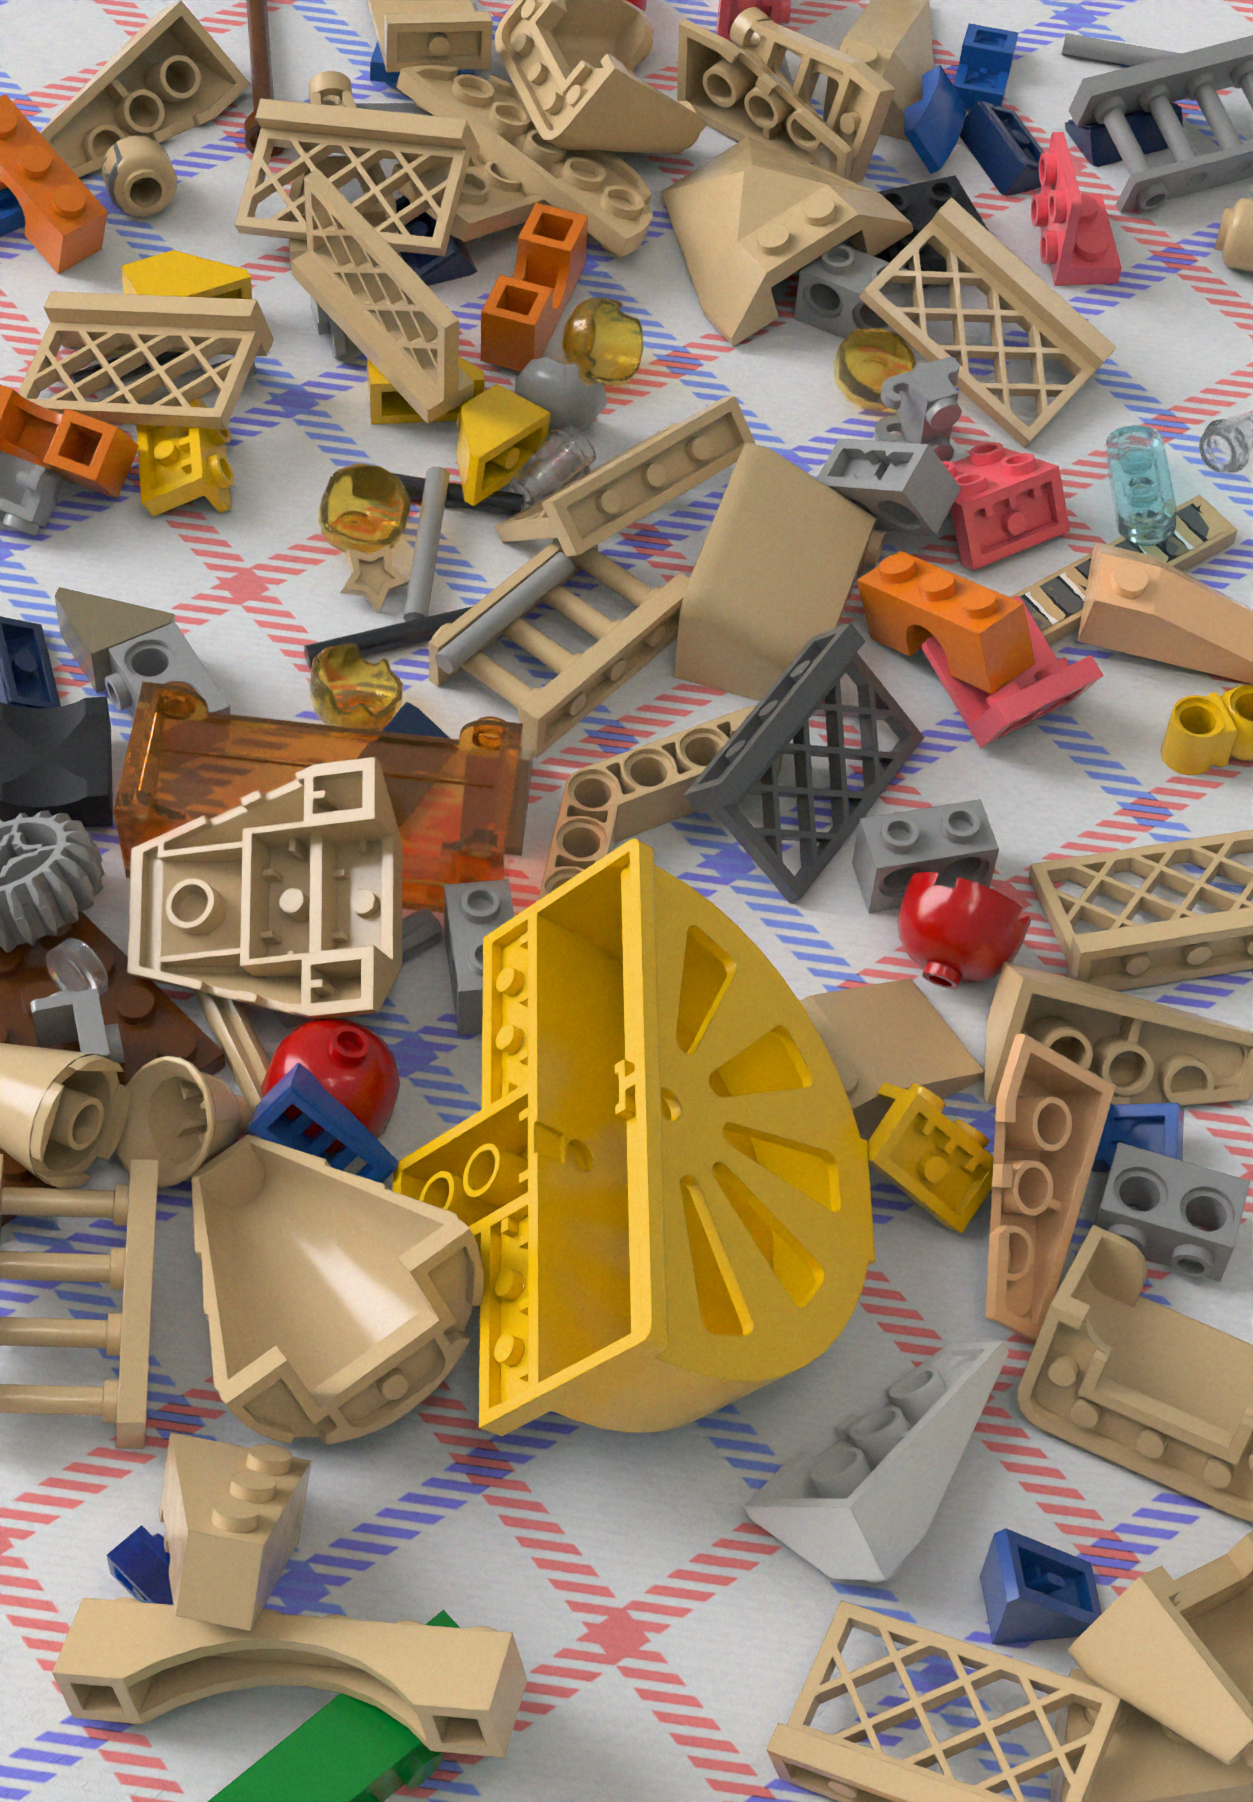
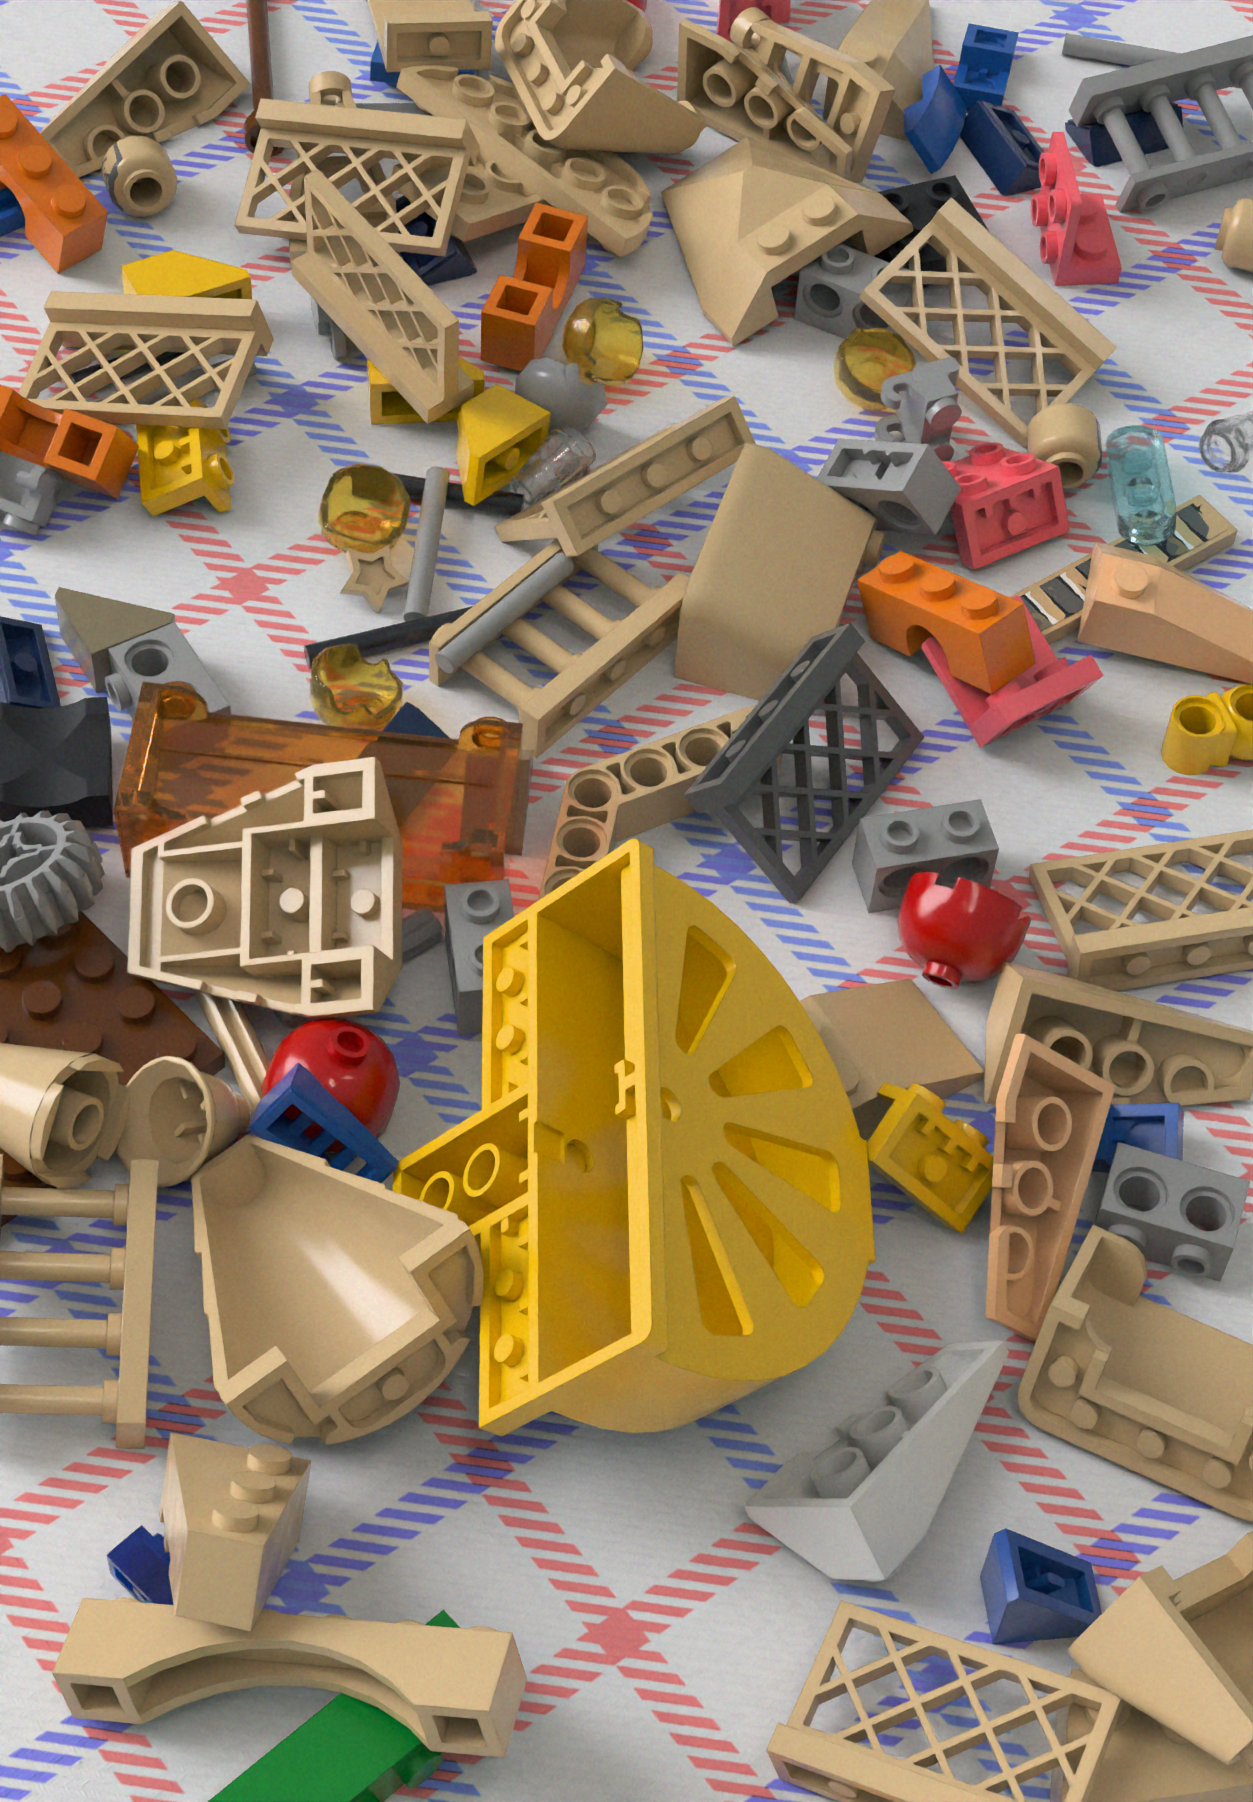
light grey bracket [30,988,125,1063] -> none
clear tile [46,938,108,997] -> none
none -> tan head [1027,403,1102,489]

